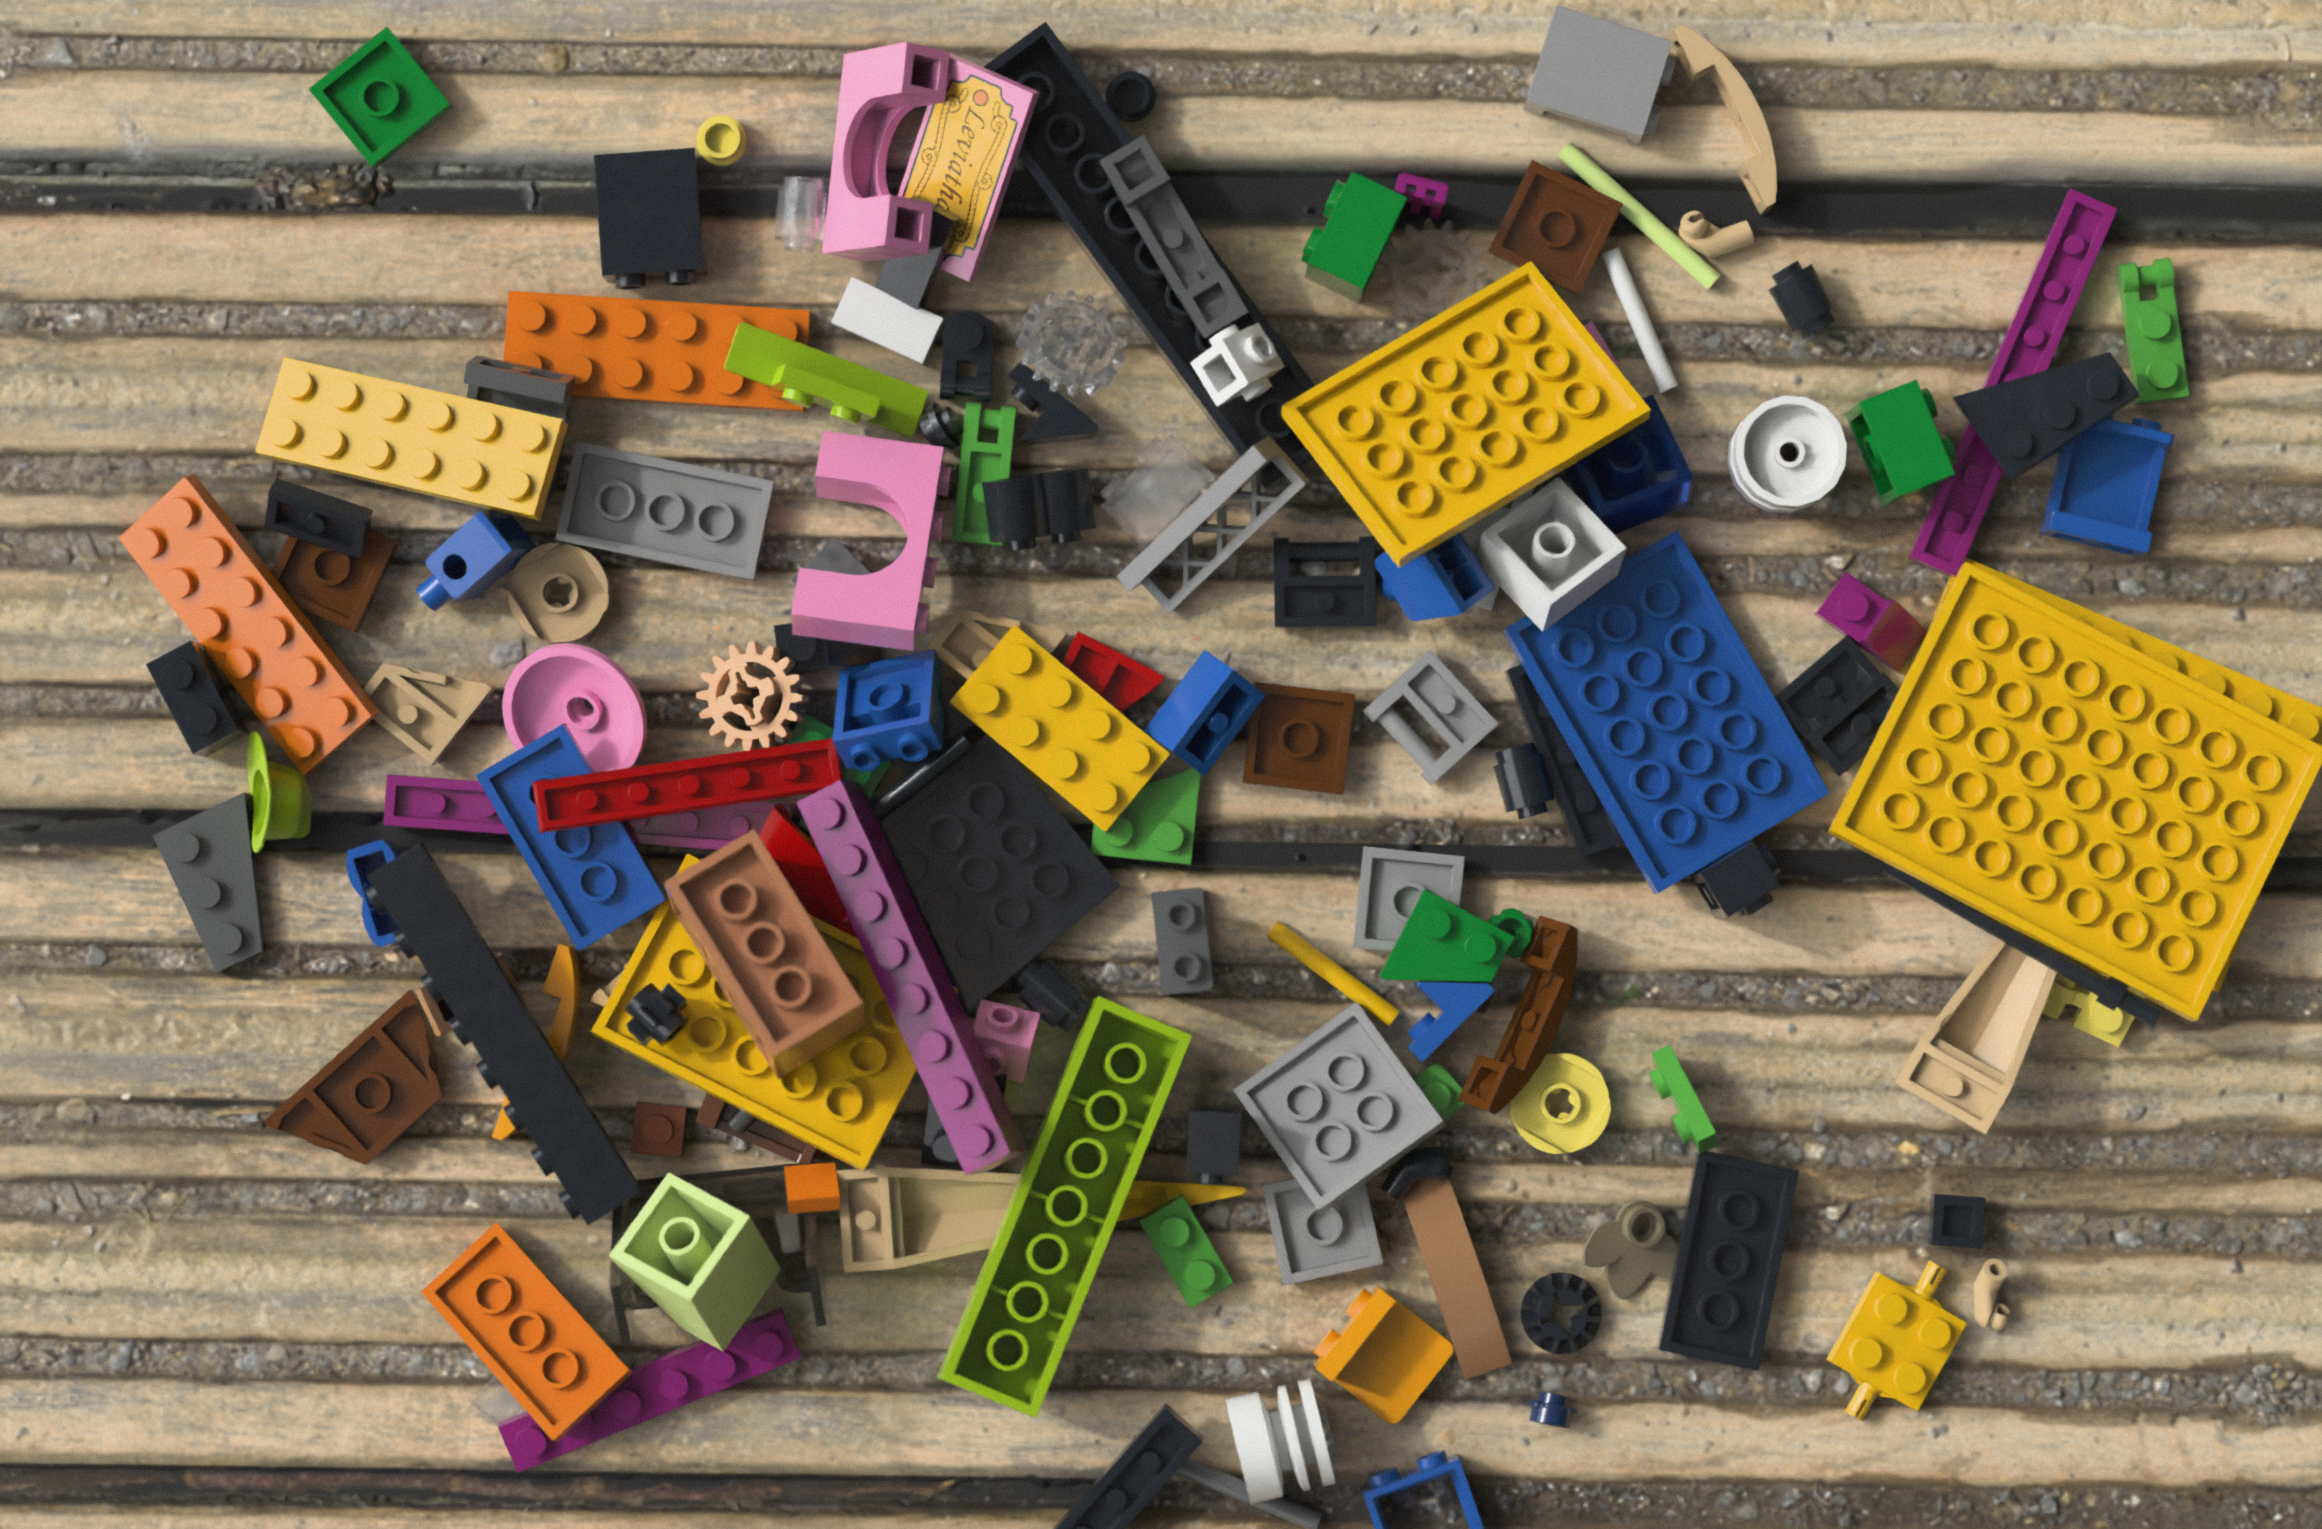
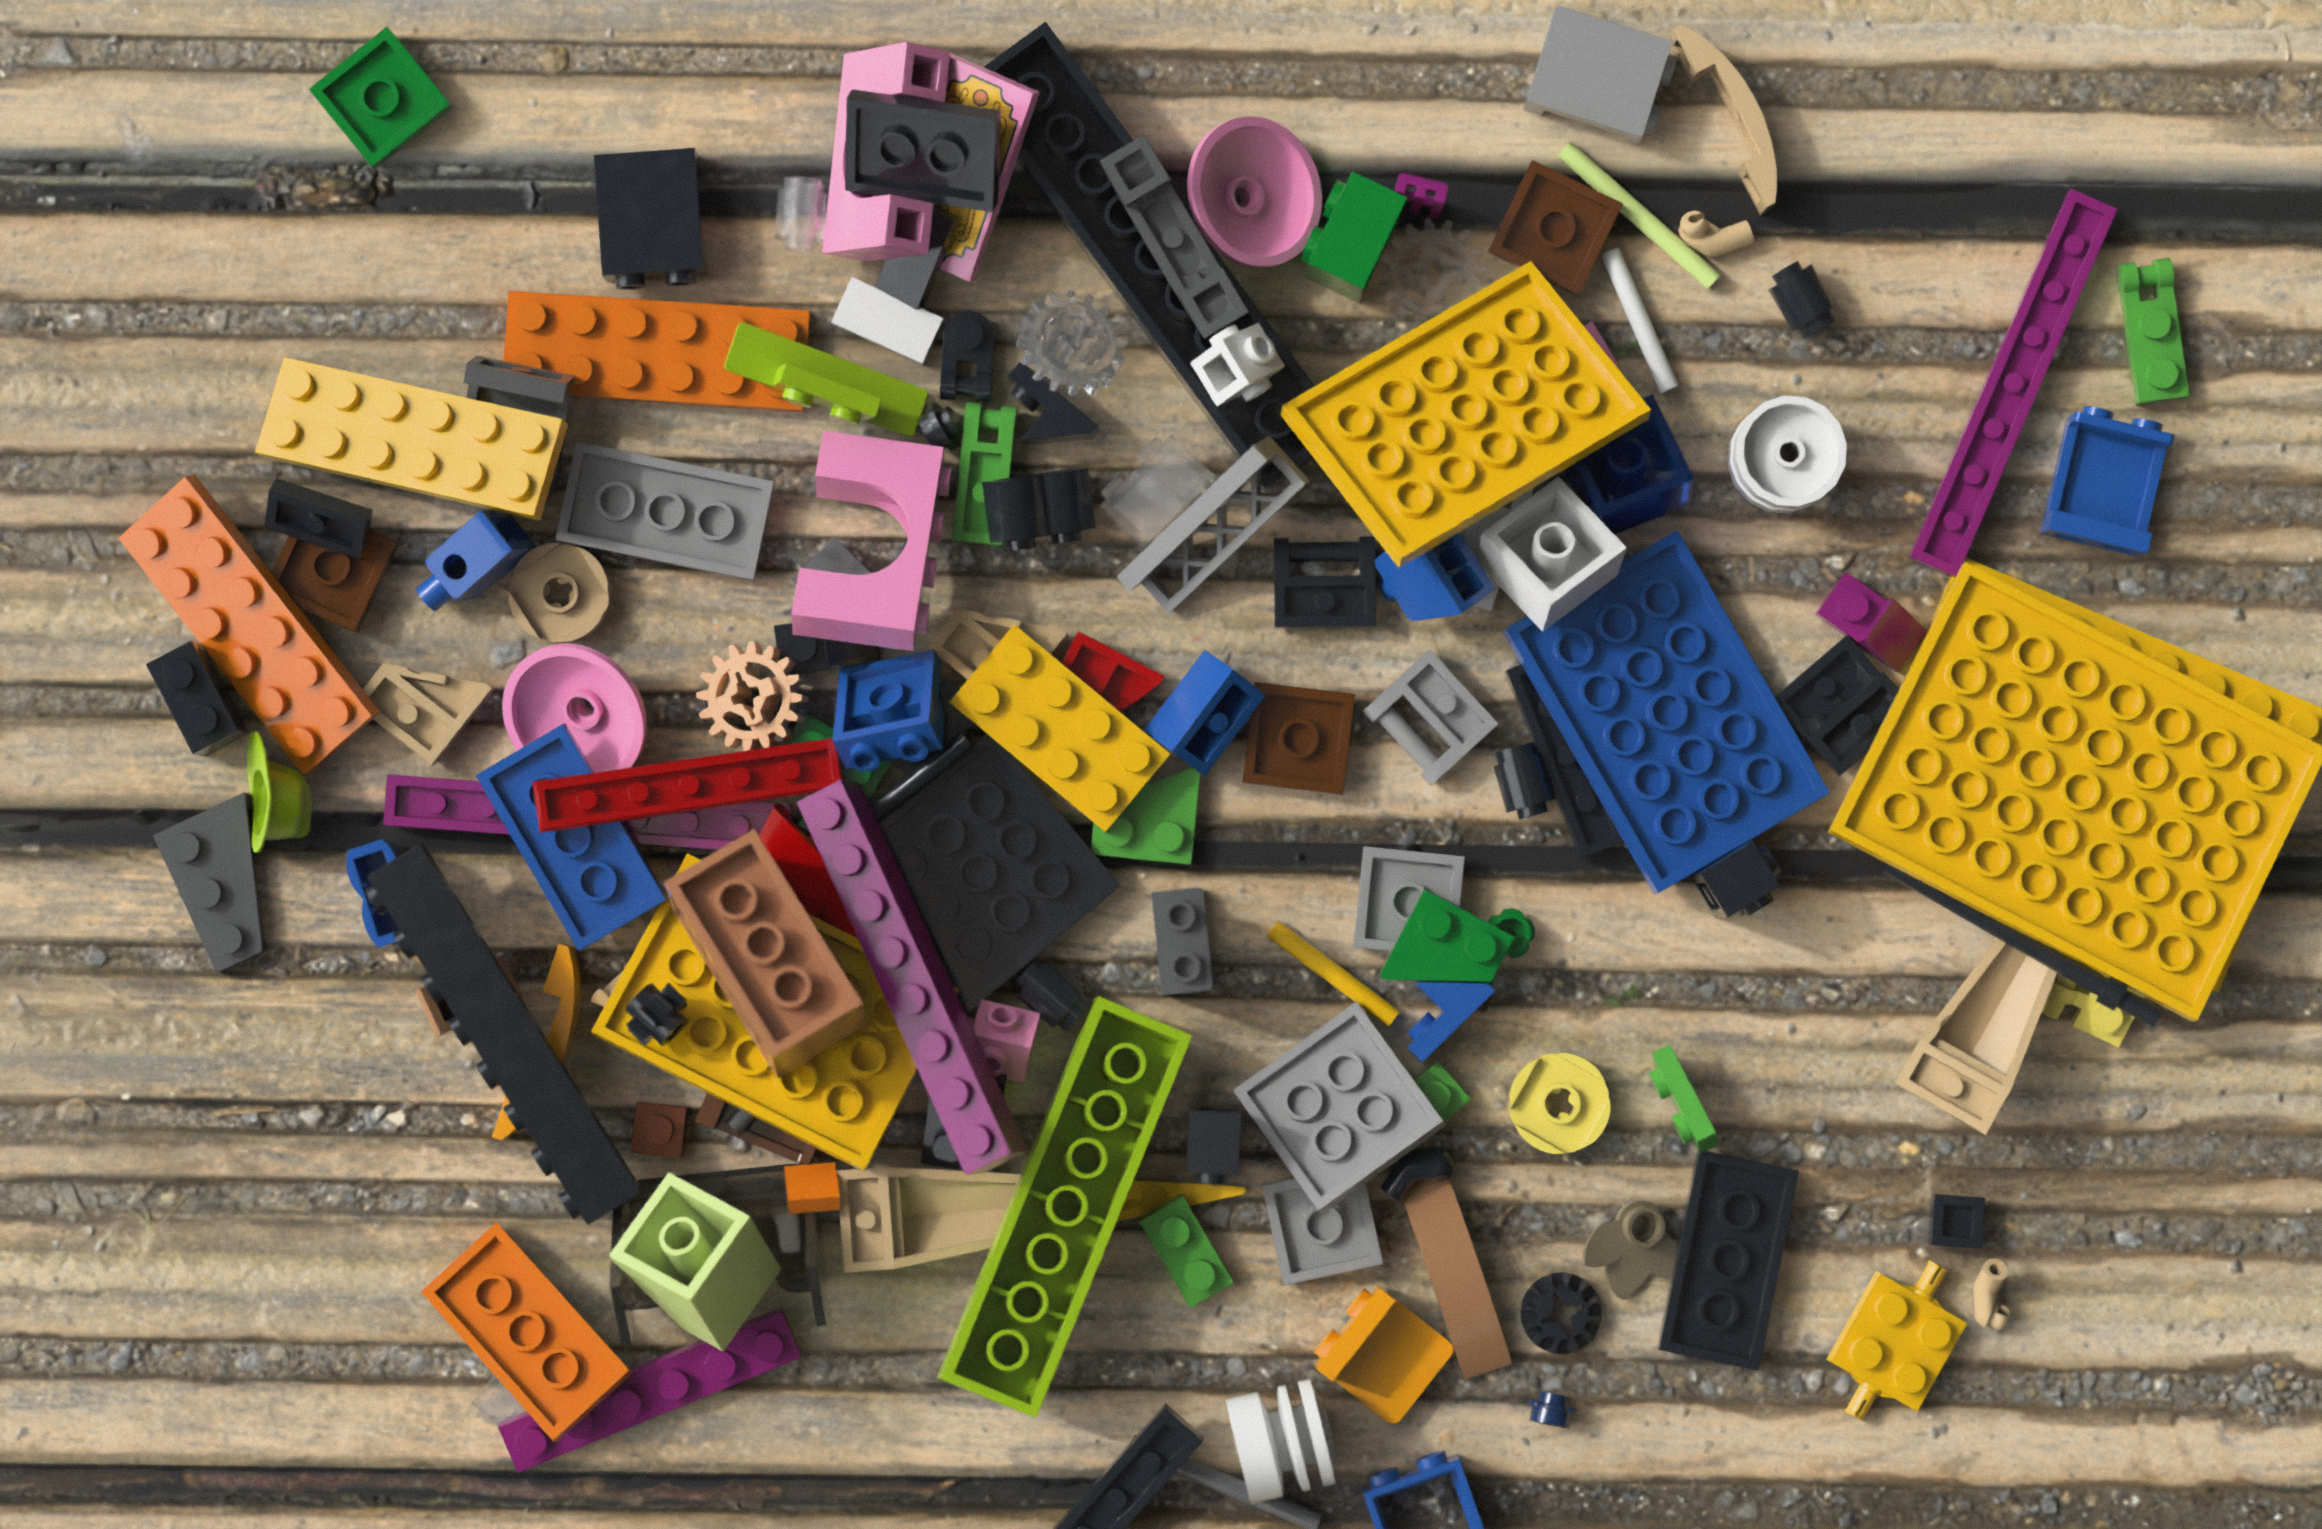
reddish brown wing [264,990,445,1165] -> none
light yellow plate [696,115,747,167] -> none
black plate [1106,71,1156,123] -> none
reddish brown slope [1458,916,1578,1115] -> none
green brick [1845,379,1957,507] -> none
black wing [1953,352,2139,483] -> none
none -> black plate [845,89,1001,212]
none -> bright pink dish [1187,116,1322,268]

